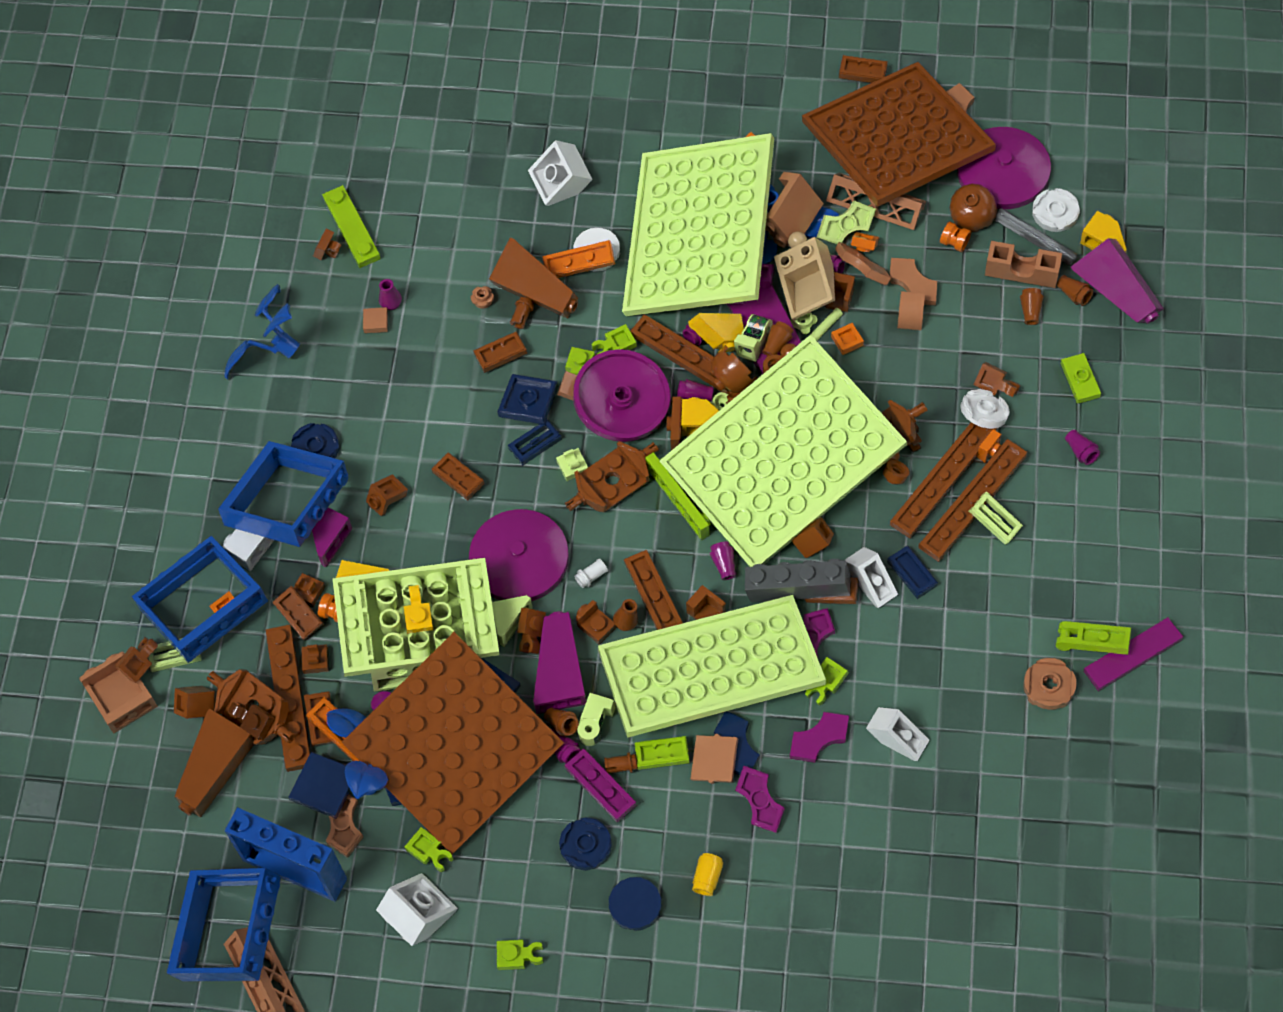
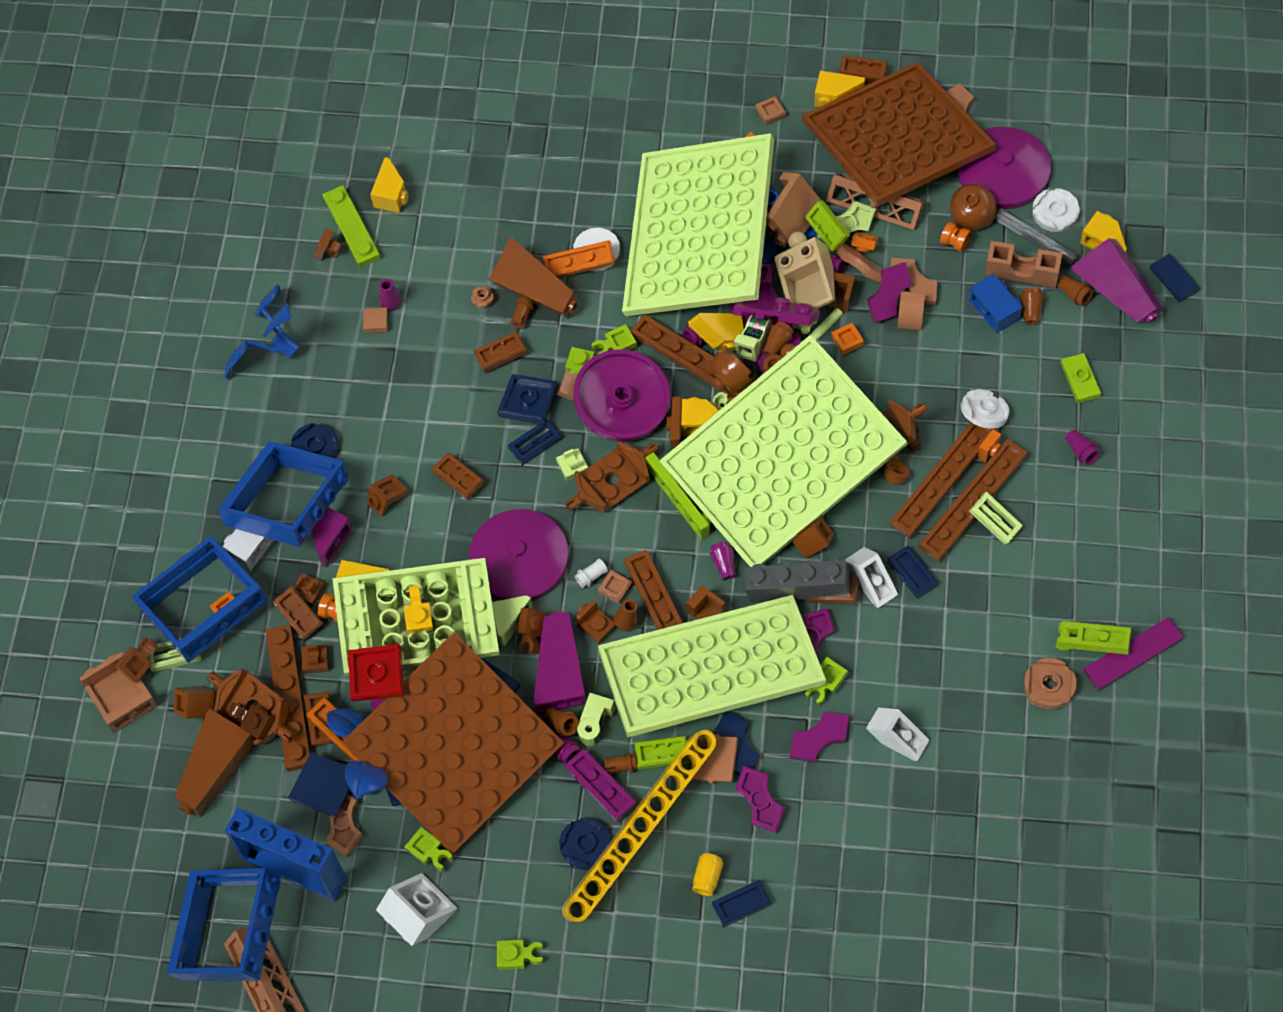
white slope [528,140,592,206] -> none
dark blue tile [609,877,661,931] -> none
magenta cone [677,379,713,401] -> none
dark orange plate [973,362,1021,397] -> none
none -> red tile [348,644,404,702]
none -> yellow slope [370,157,408,213]
none -> yellow beam [562,730,716,923]
none -> nougat tile [598,570,632,604]
none -> dark blue tile [712,879,771,928]
none -> magenta wing [733,292,820,325]
none -> nougat tile [755,96,786,126]
none -> lime plate [805,200,850,252]
none -> yellow slope [814,71,865,107]
none -> magenta tile [867,262,912,322]
none -> blue brick [968,274,1022,333]
none -> dark blue tile [1150,253,1199,302]

